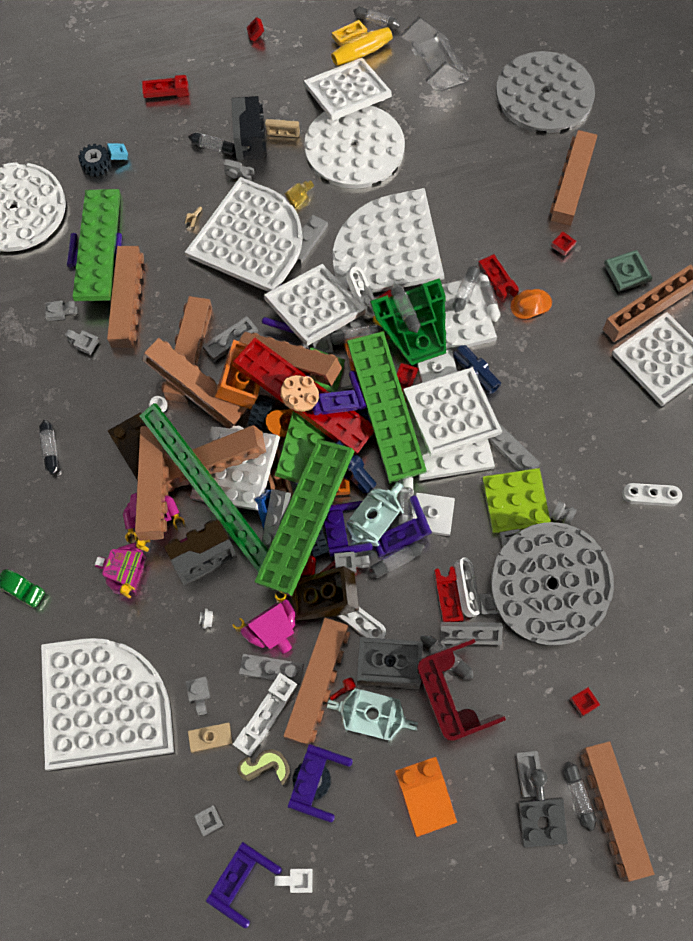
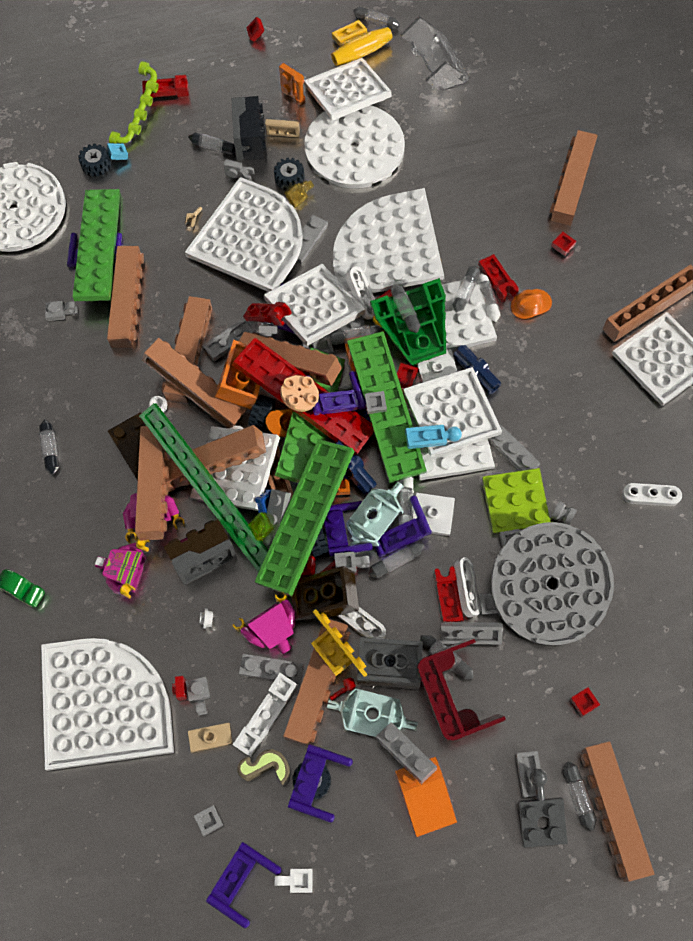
light grey plate [65,329,99,355] -> none
light grey plate [496,51,595,133] -> none
sand green plate [604,250,653,292] -> none
none -> lime bar [109,61,159,144]
none -> red plate [172,676,188,701]
none -> red plate [243,302,292,326]
none -> clear neon green plate [248,512,274,541]
none -> light grey plate [256,322,278,336]
none -> black wheel [274,157,305,191]
none -> orange plate [279,63,306,105]
none -> yellow bracket [311,609,367,677]
none -> light grey plate [365,391,387,414]
none -> light grey plate [376,722,437,784]
none -> medium azure plate [405,425,462,449]

